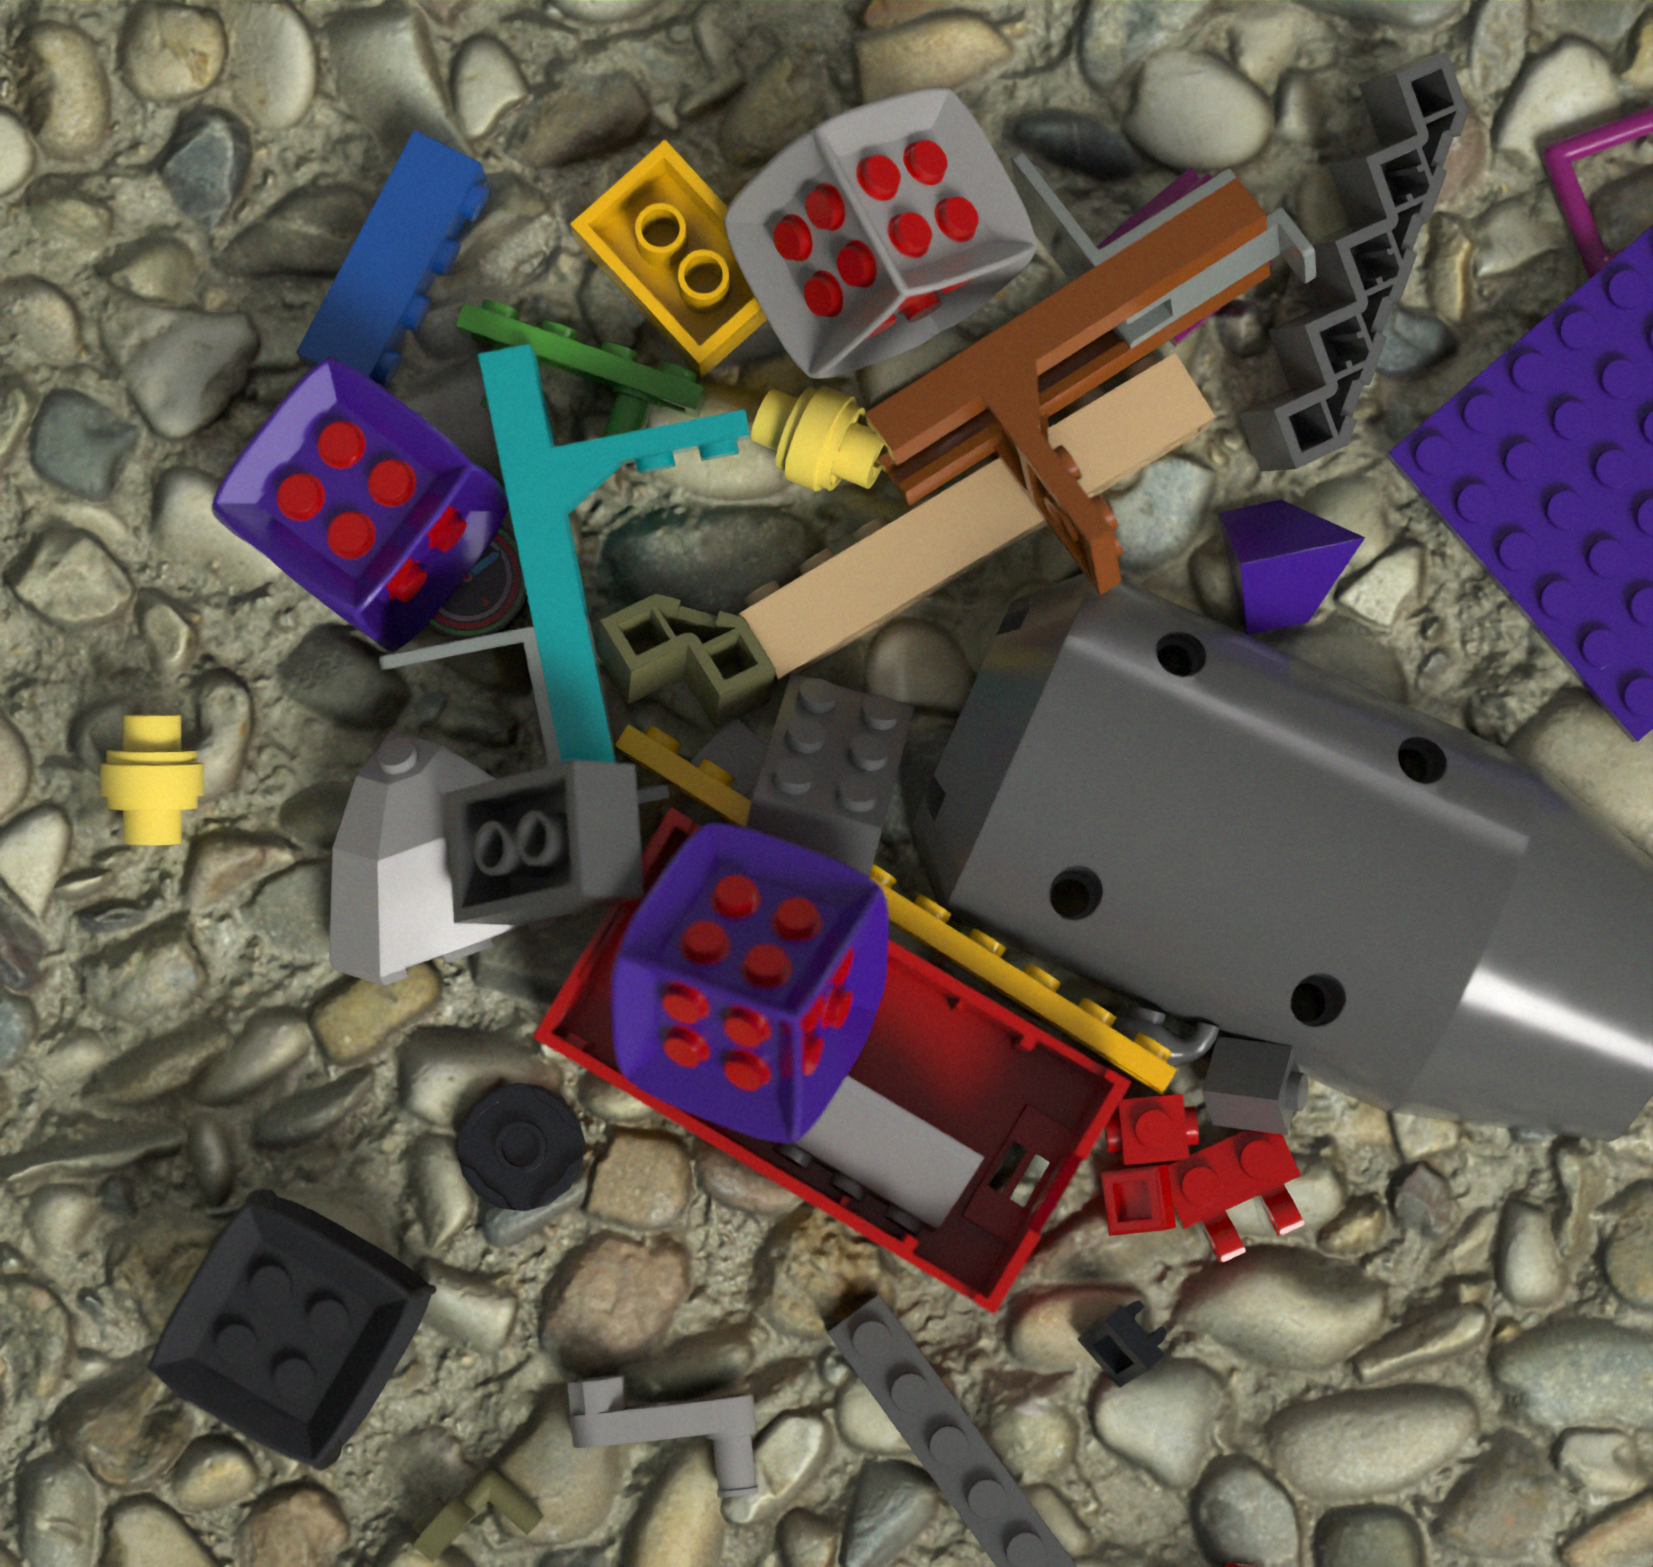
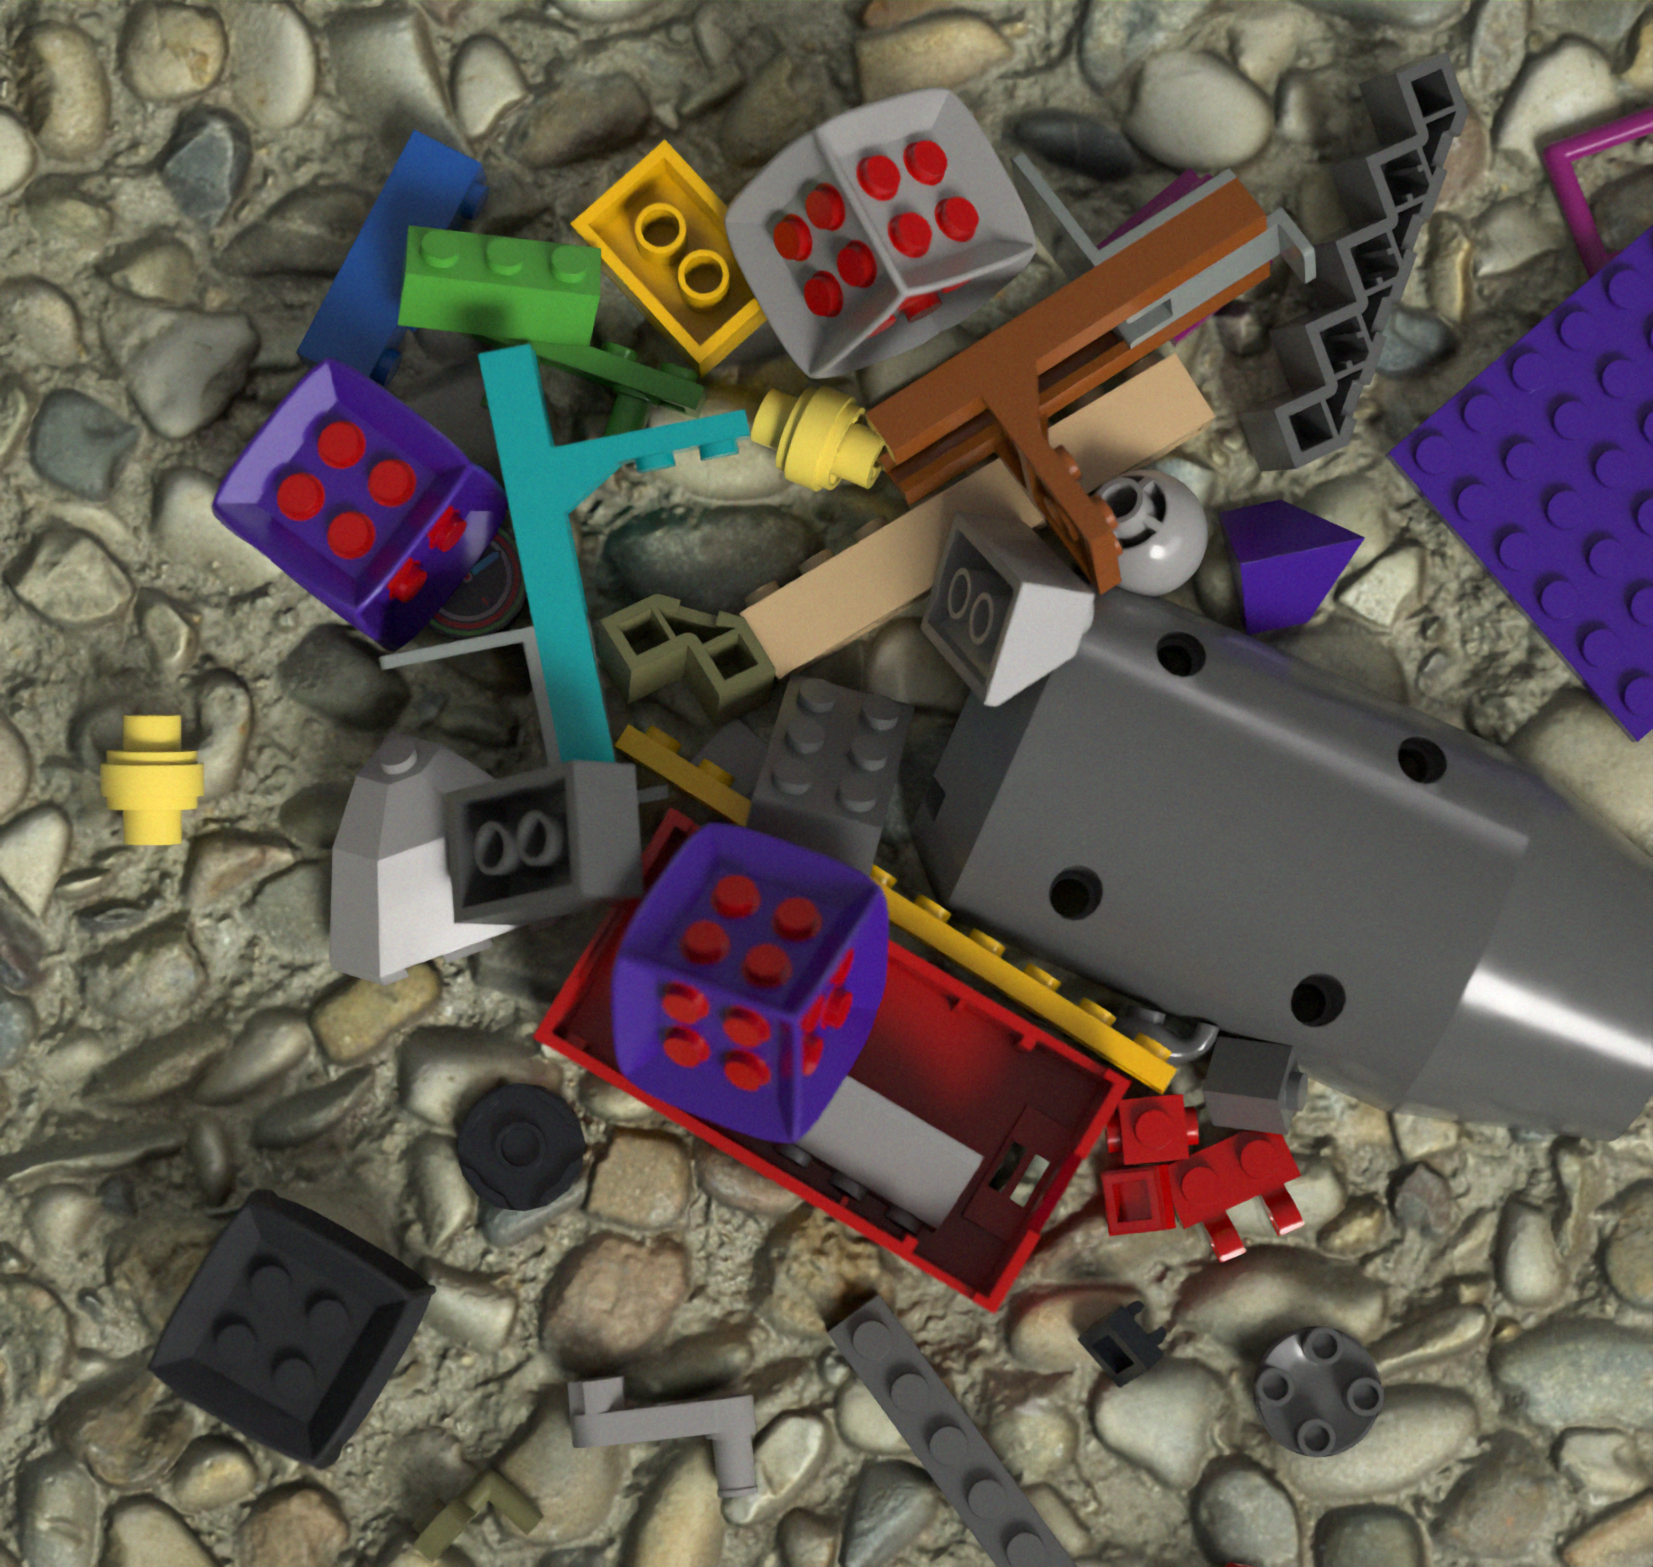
none -> bright green brick [398,225,601,347]
none -> light grey slope [920,511,1095,707]
none -> light grey brick [1093,470,1208,597]
none -> dark grey dish [1253,1326,1385,1458]

